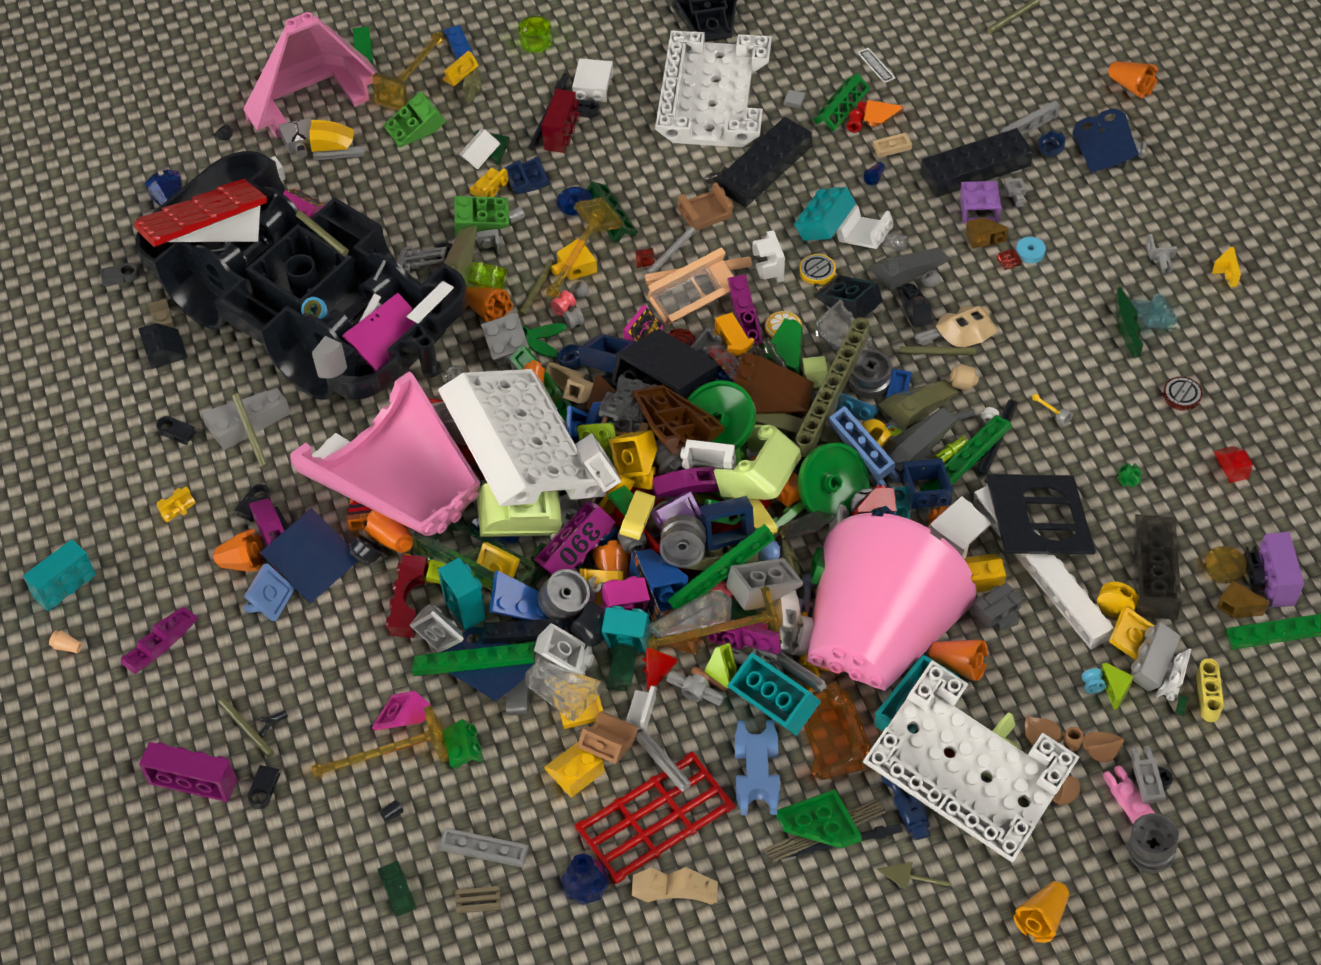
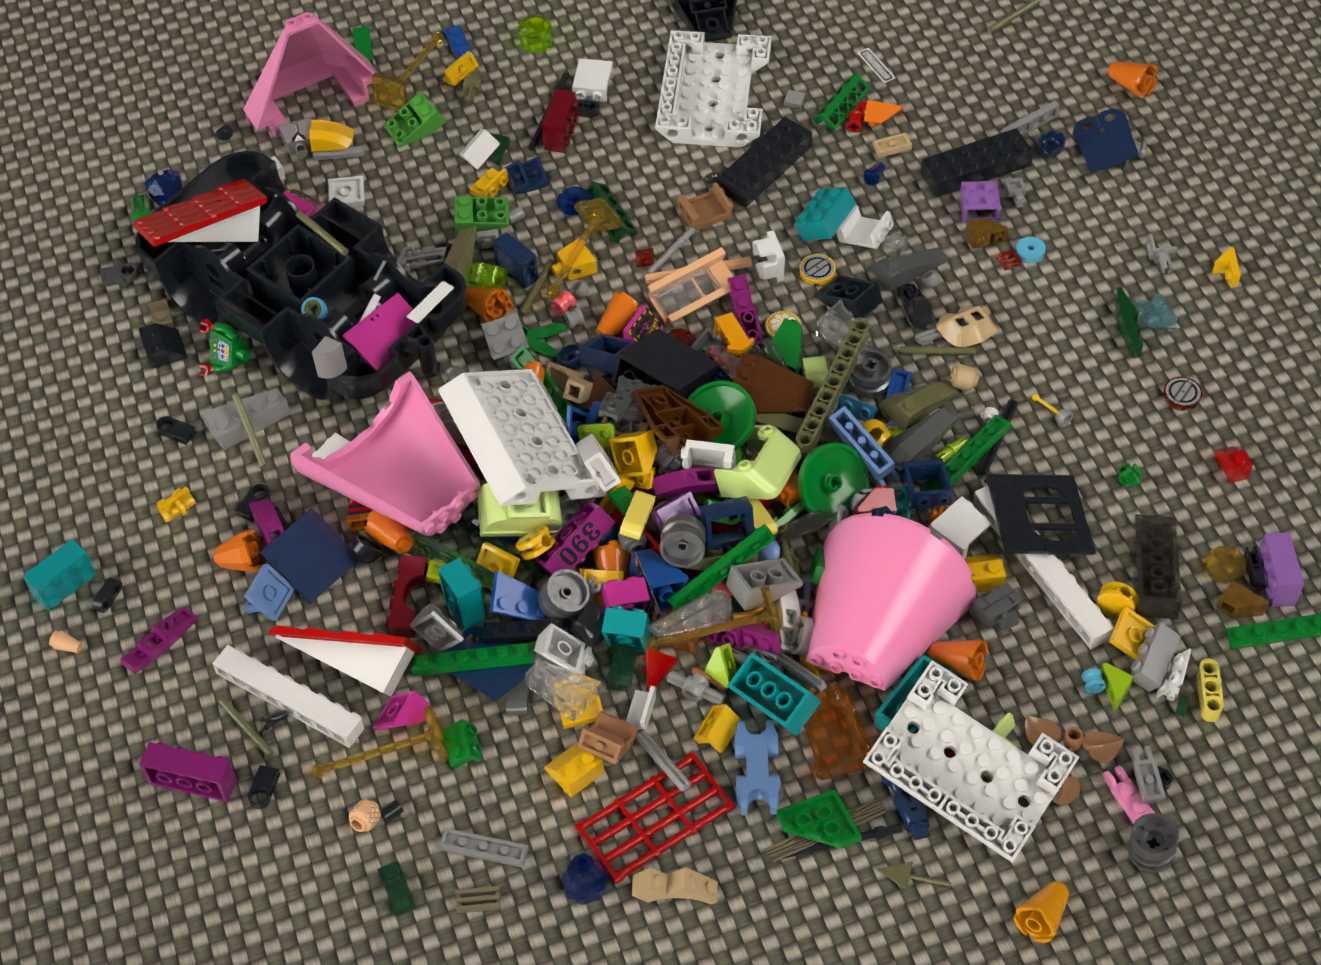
none -> black beam [92,577,122,613]
none -> green tile [130,194,151,221]
none -> green torso [199,319,251,376]
none -> white brick [212,645,364,748]
none -> white piece [268,625,422,697]
none -> white tile [328,176,365,207]
none -> light nougat head [349,799,381,832]
none -> dark blue window [493,232,539,289]
none -> yellow head [516,526,556,560]
none -> orange cone [595,291,639,337]
none -> yellow panel [693,704,741,753]
none -> pearl gold bar [732,606,764,622]

